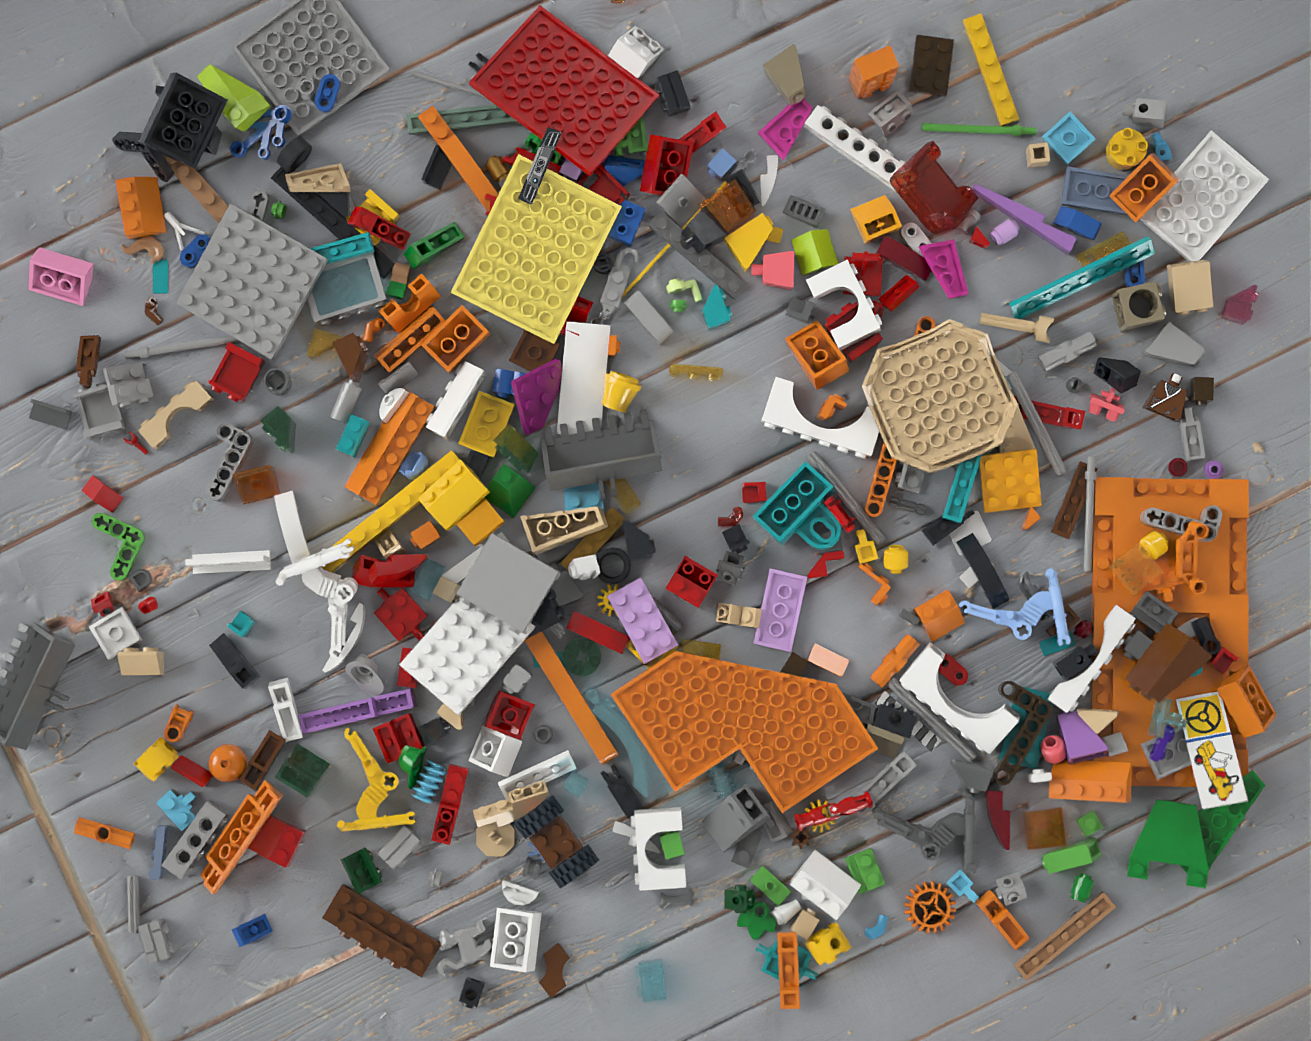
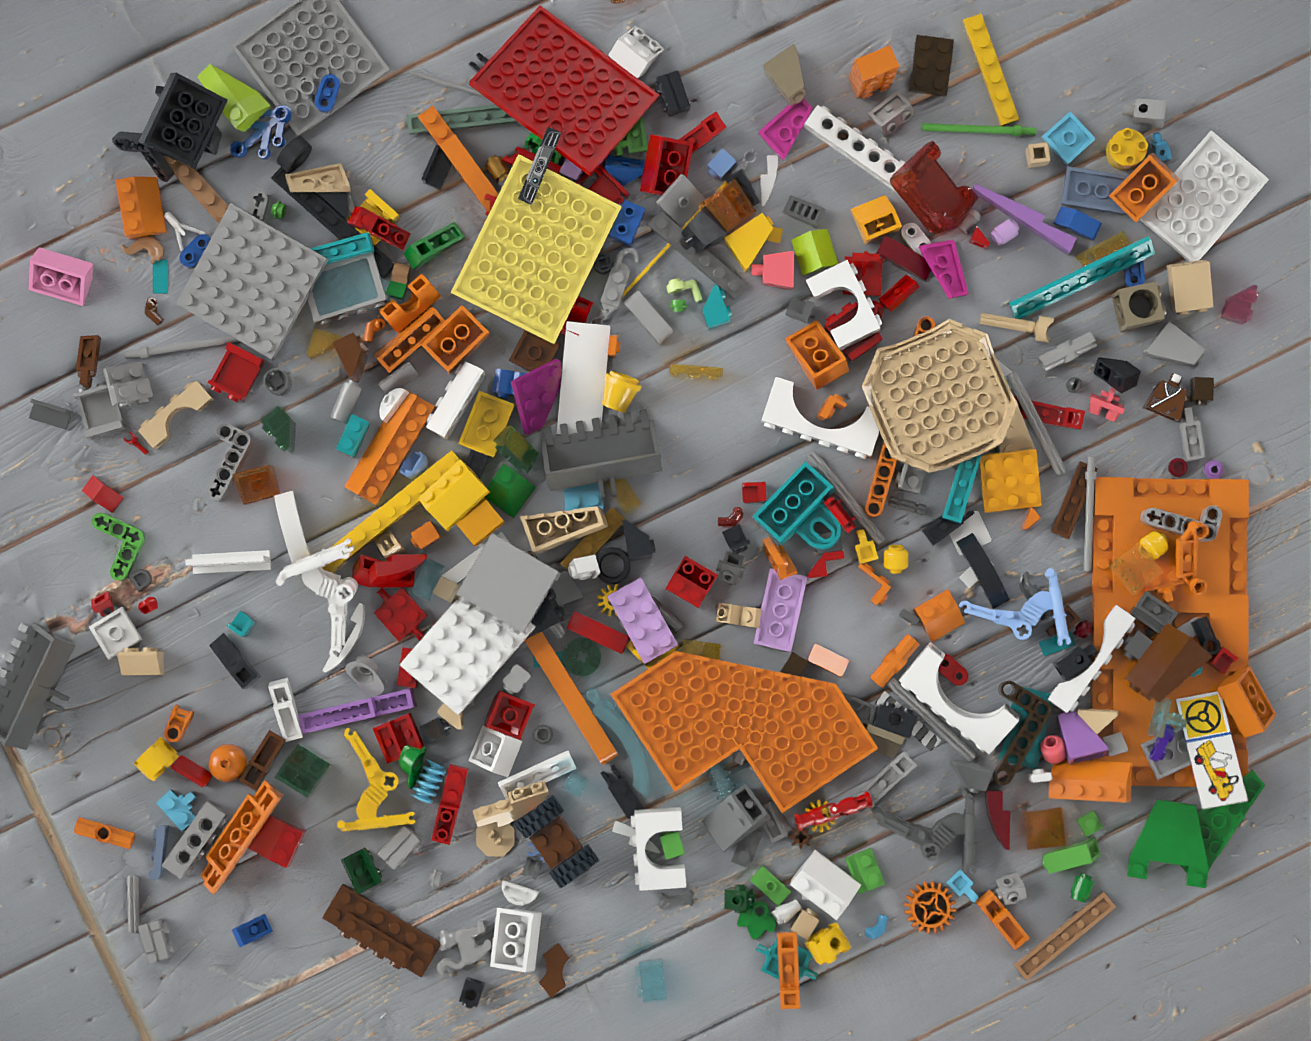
none -> orange bracket [762,537,797,580]

